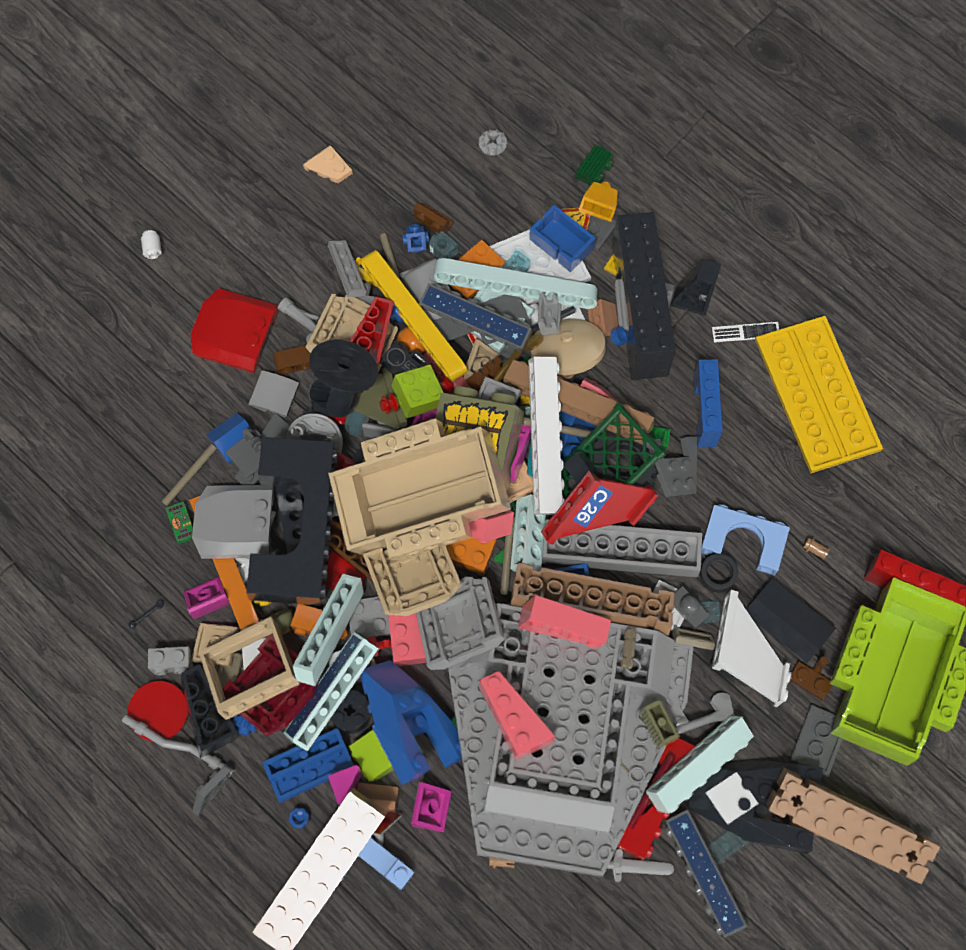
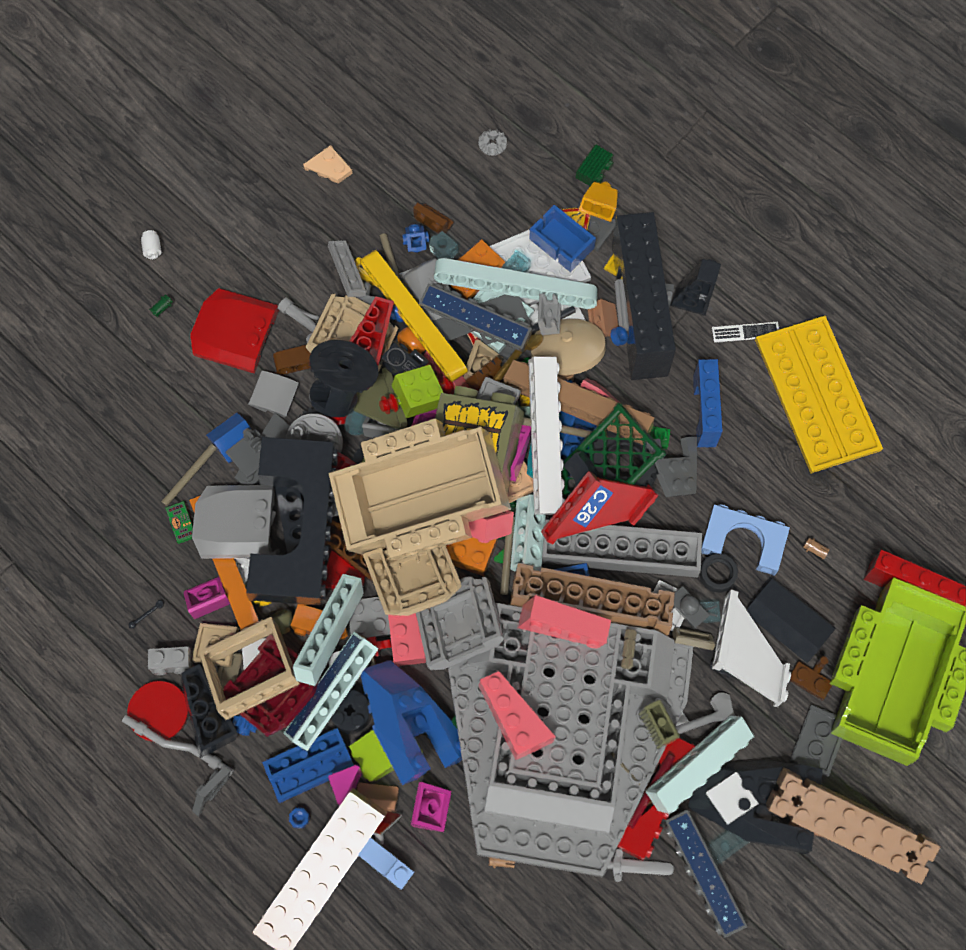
none -> dark green pin [149,294,173,318]

